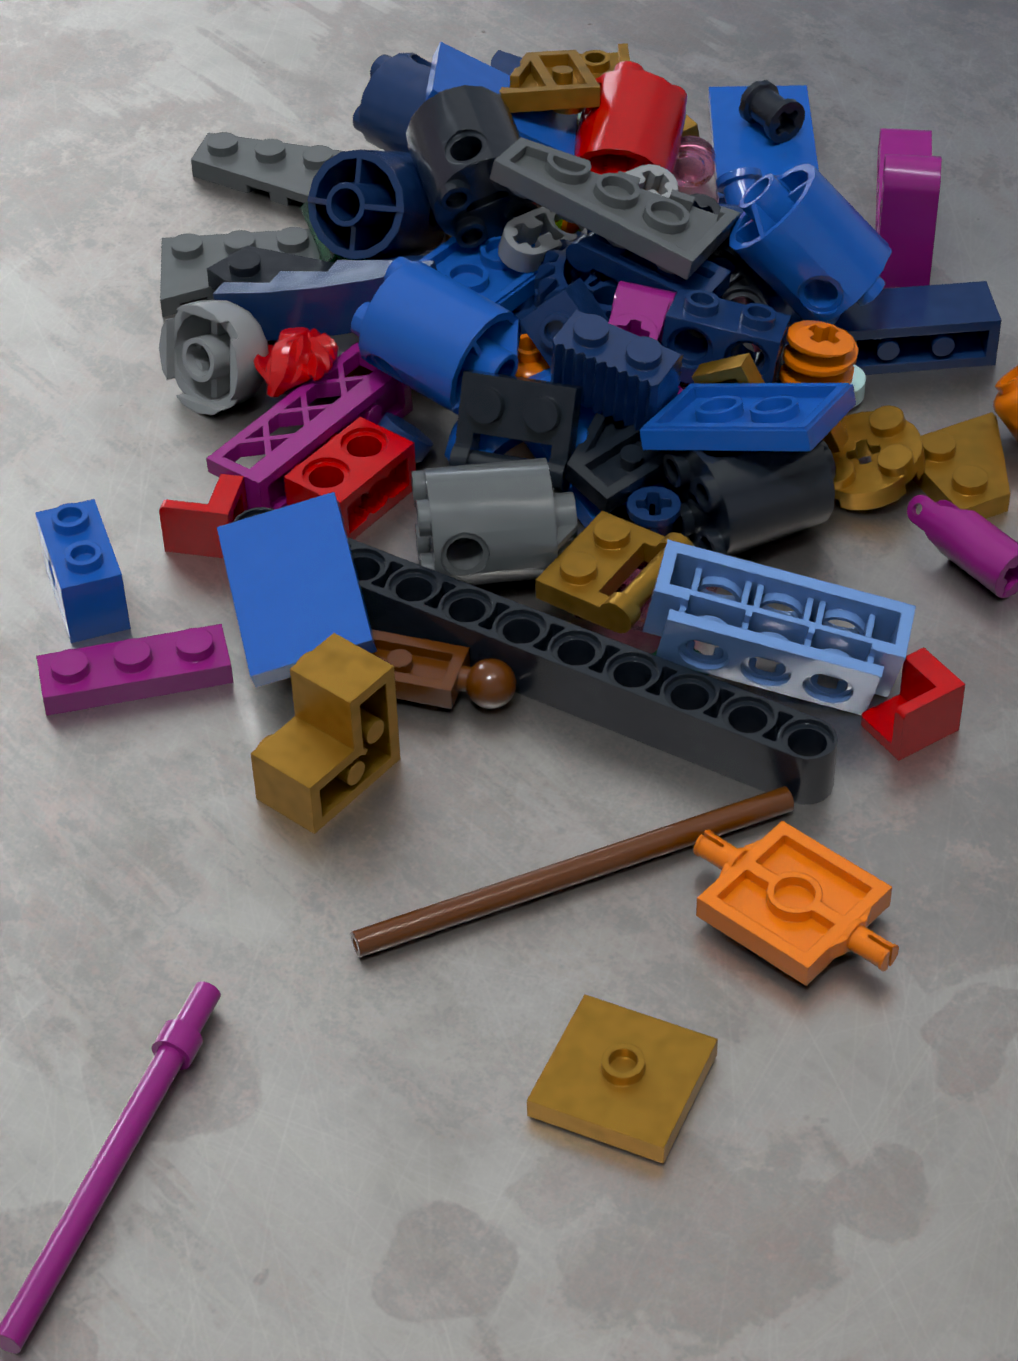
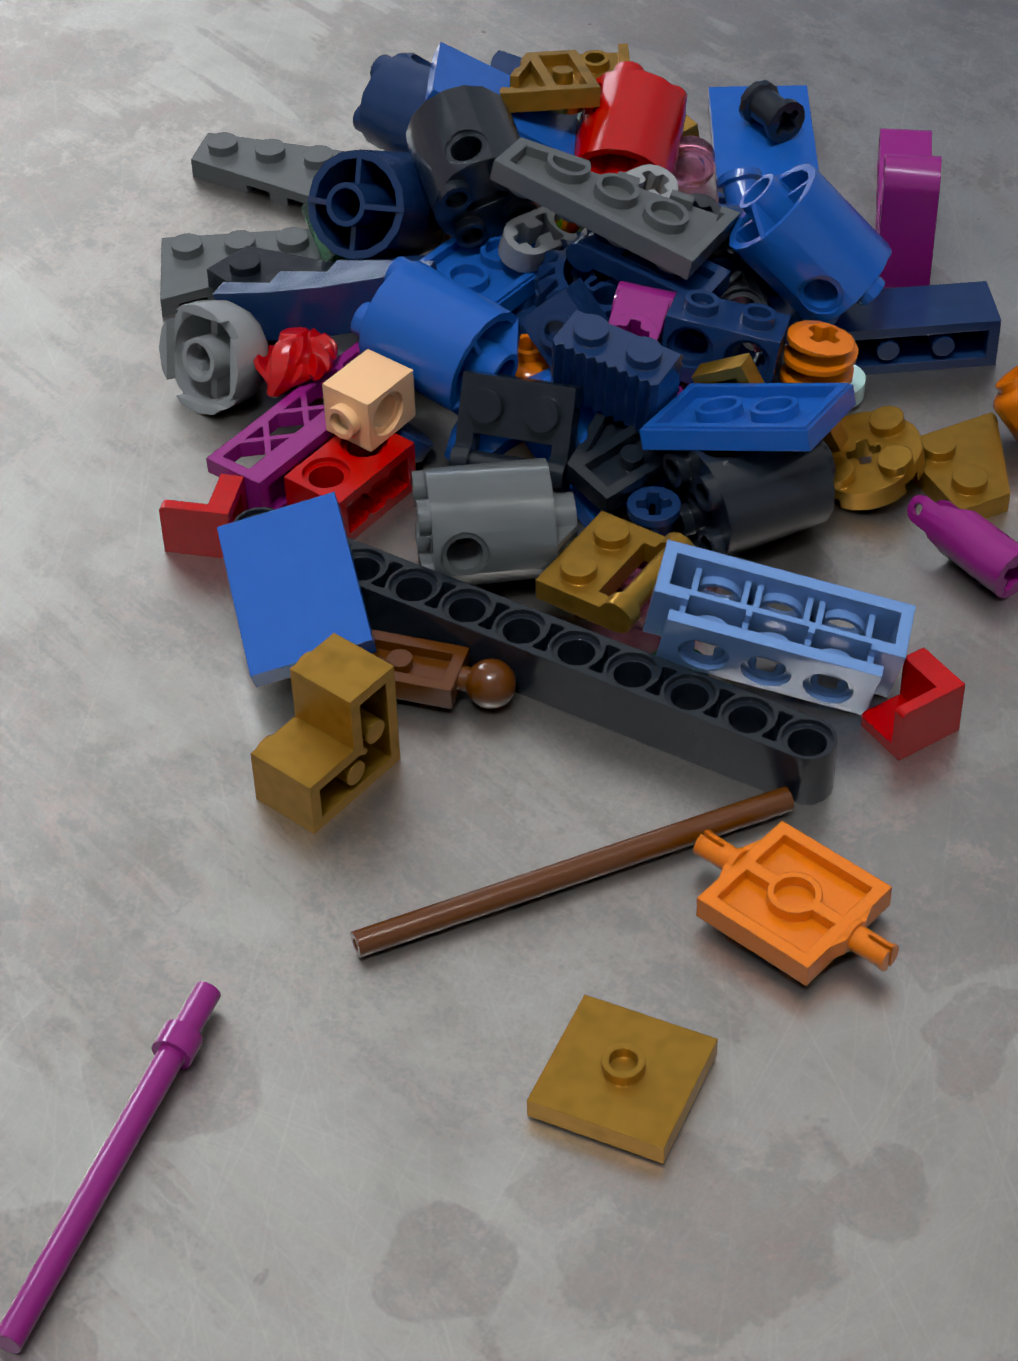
blue brick [35,499,131,643] -> none
magenta plate [36,624,234,716] -> none
none -> light nougat brick [322,349,416,452]

